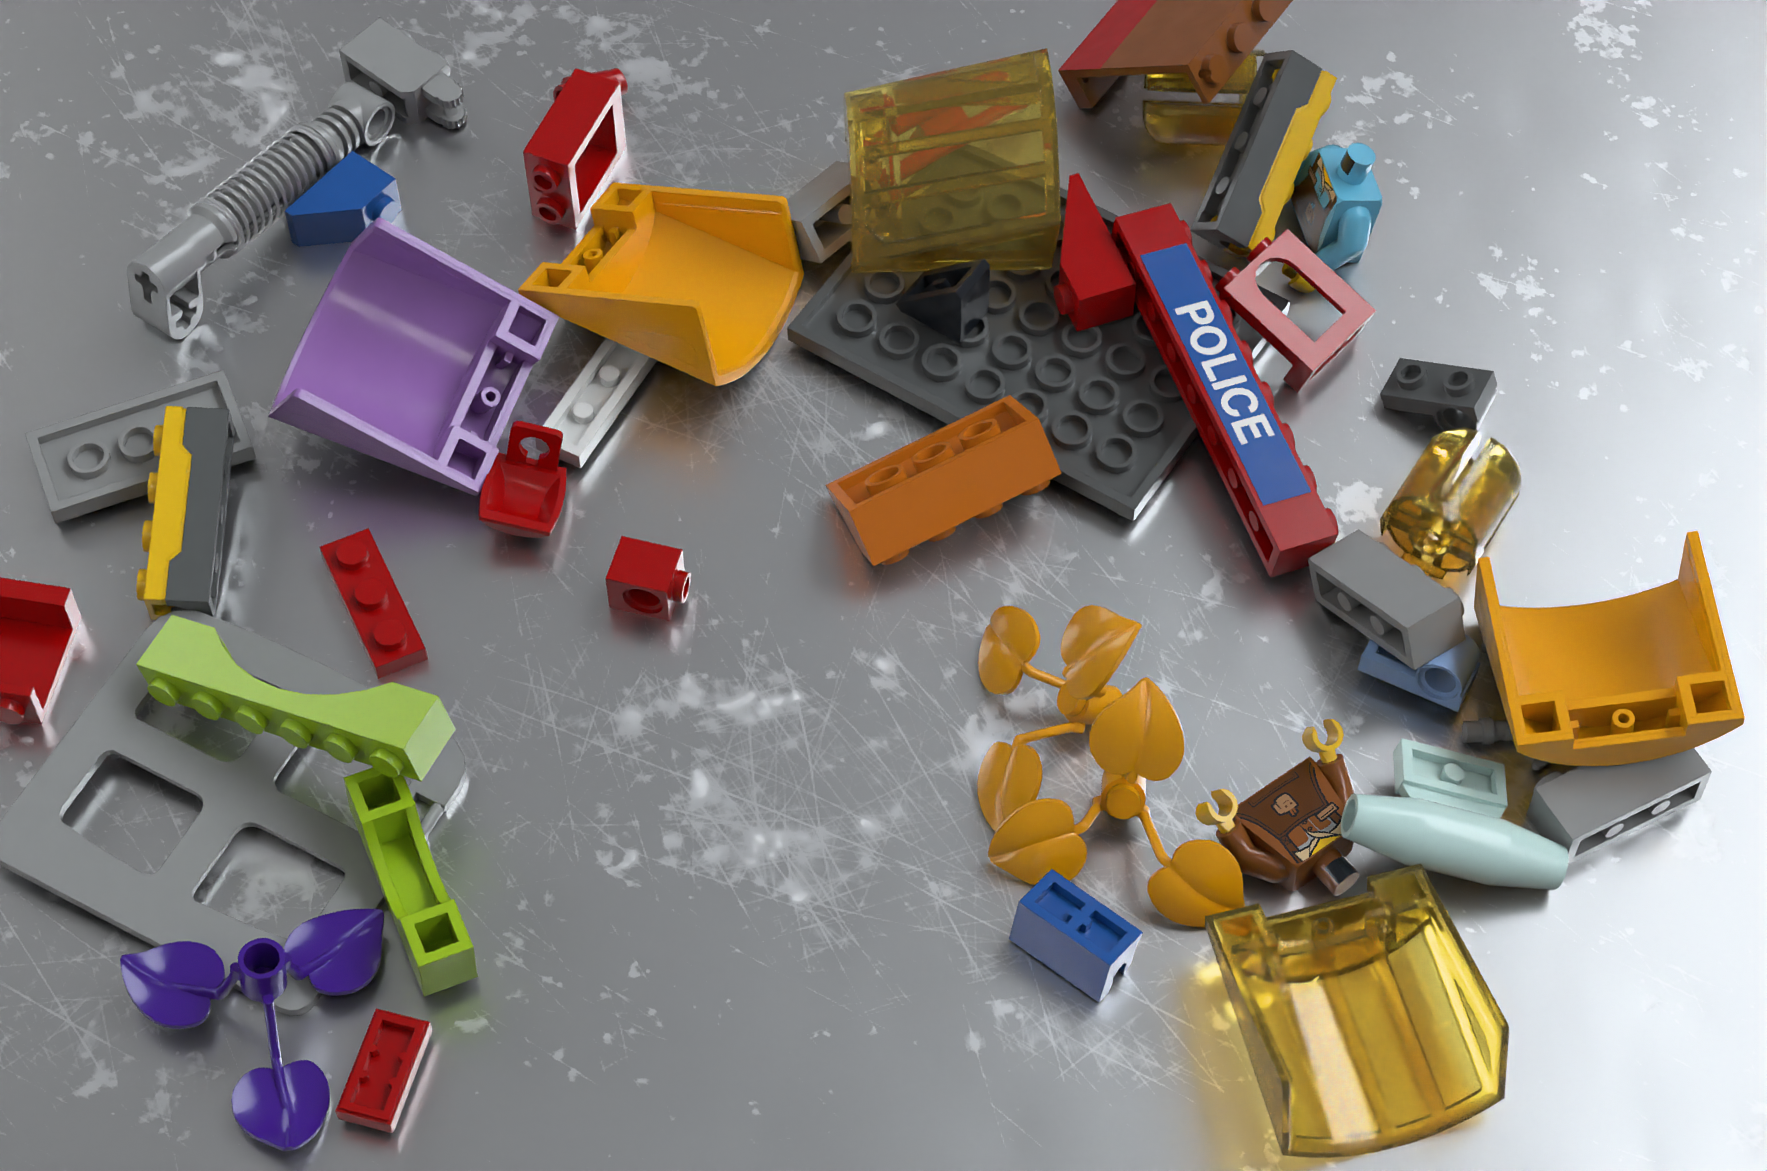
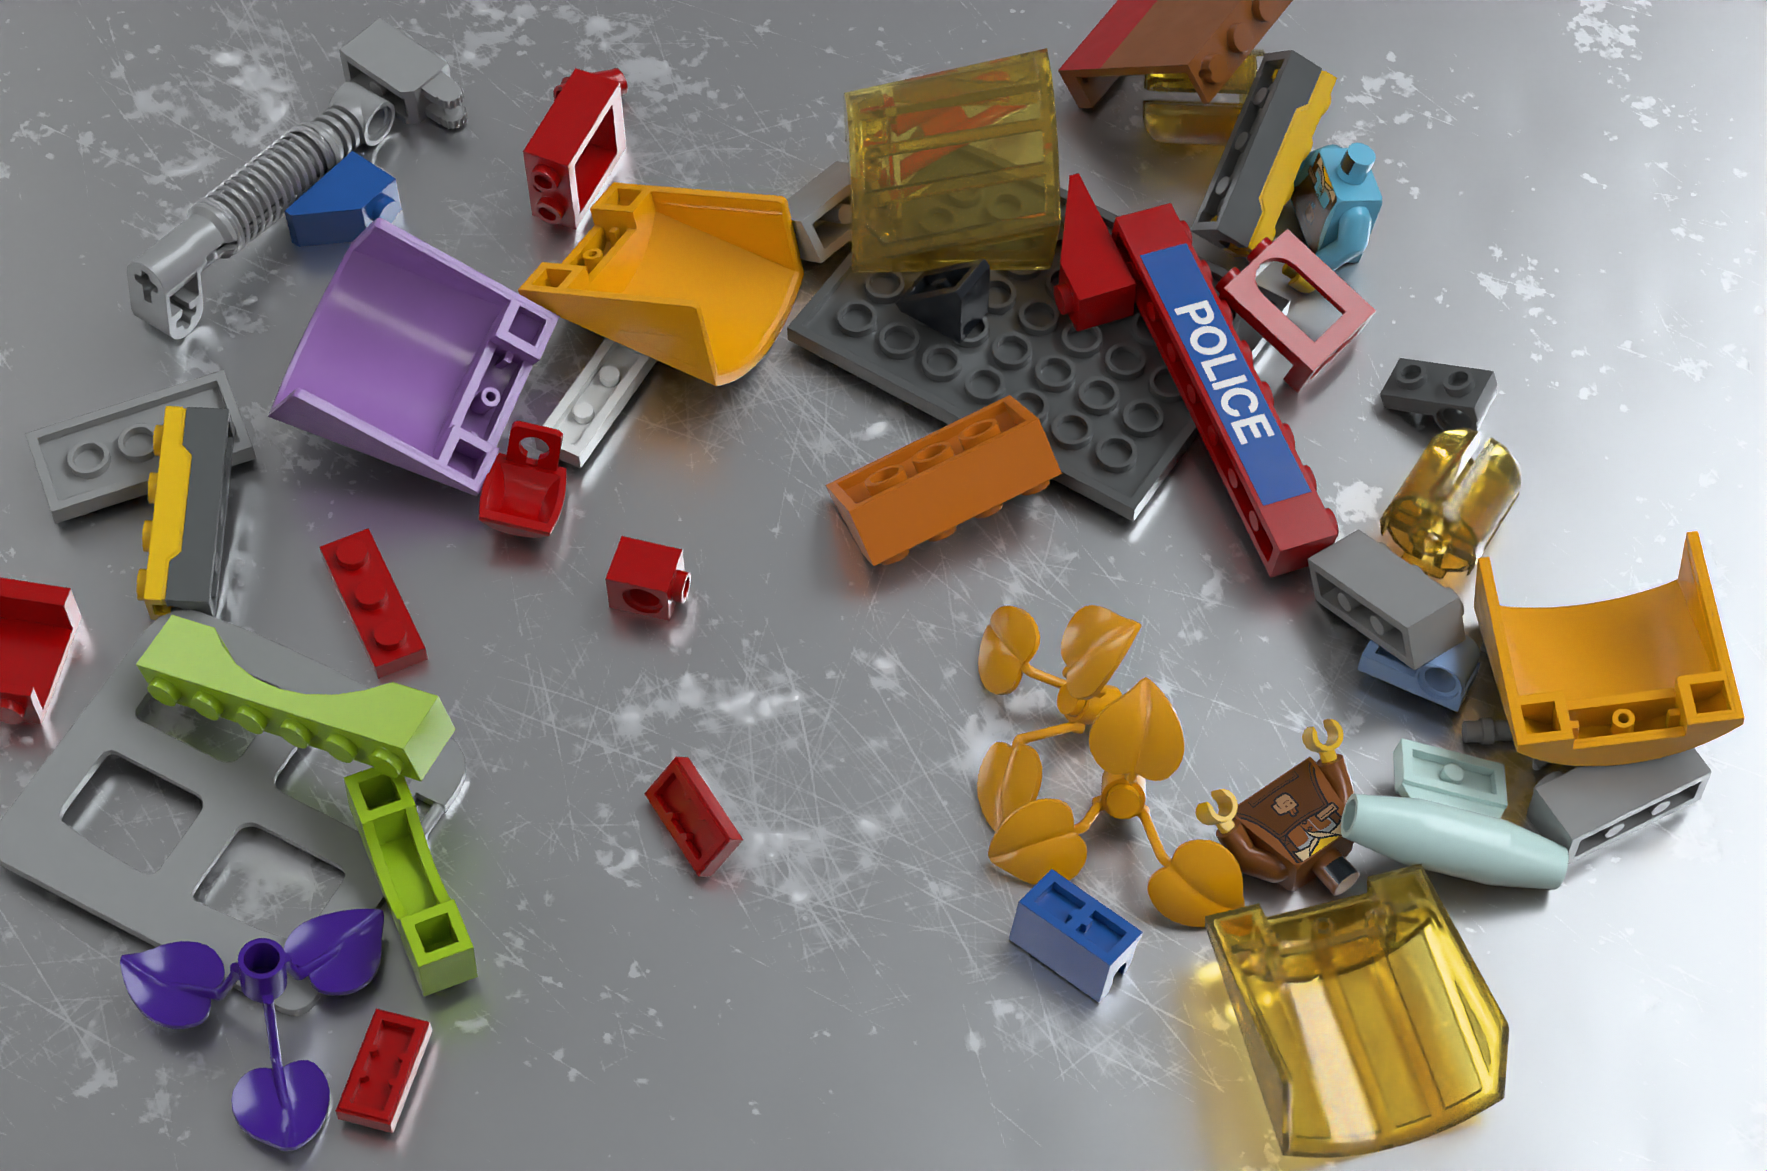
none -> red plate [644,756,743,877]

